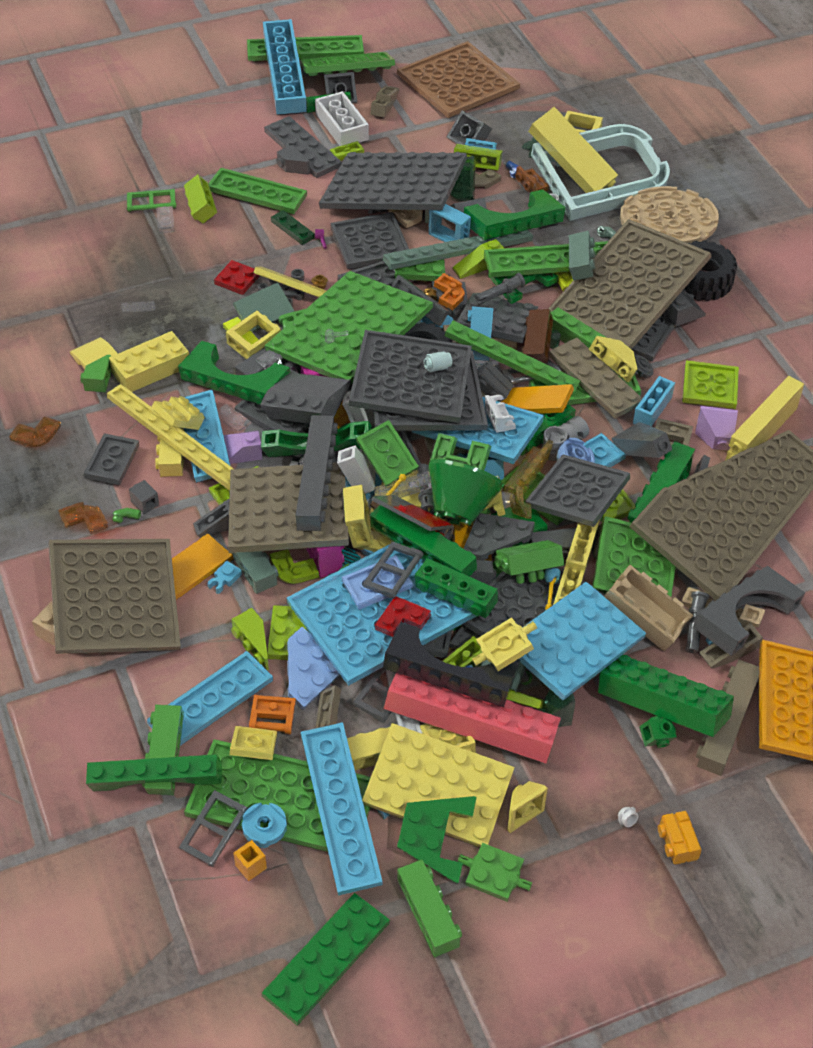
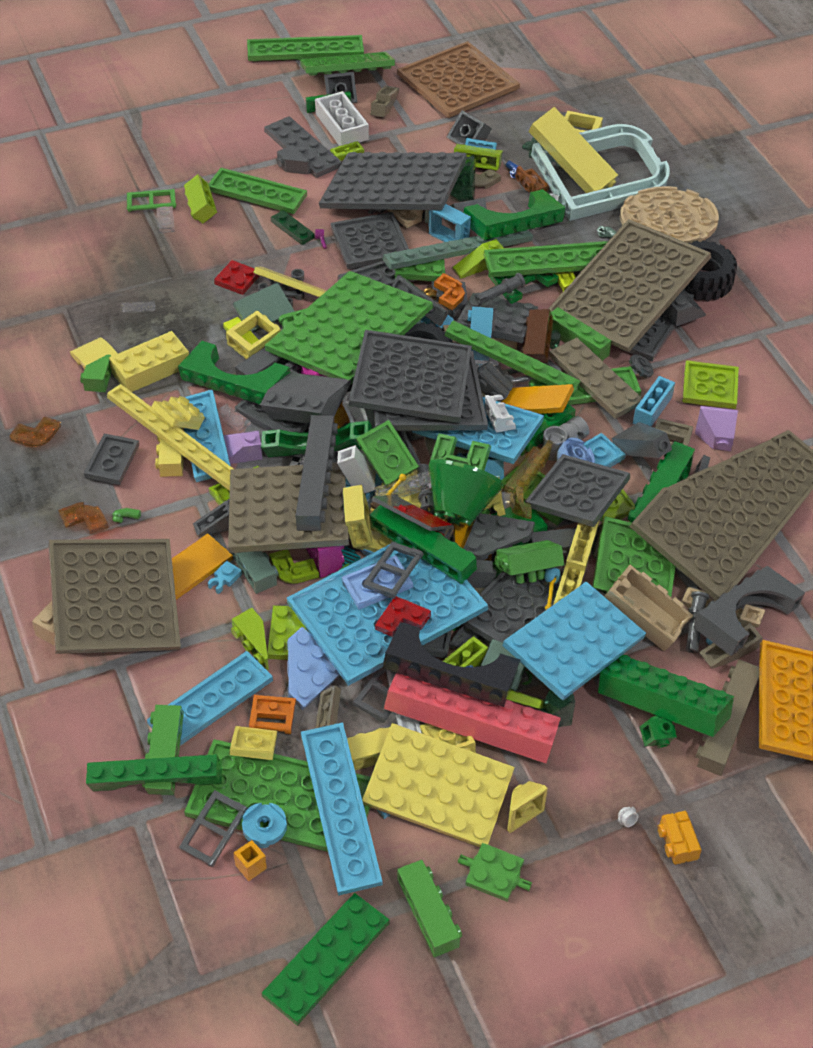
dark grey brick [129,480,159,514] -> none
clear slope [256,350,283,369] -> none
medium azure brick [263,19,306,114] -> none
pearl gold plate [311,274,328,289] -> none
clear hand [325,329,349,344] -> none
green wing [397,796,477,884] -> none
green brick [415,558,498,618] -> none
light aqua brick [424,351,452,372] -> none
light yellow plate [472,617,538,671] -> none
sand green brick [569,231,596,281] -> none
light yellow slope [589,336,637,382] -> none
light yellow brick [726,376,804,460] -> none

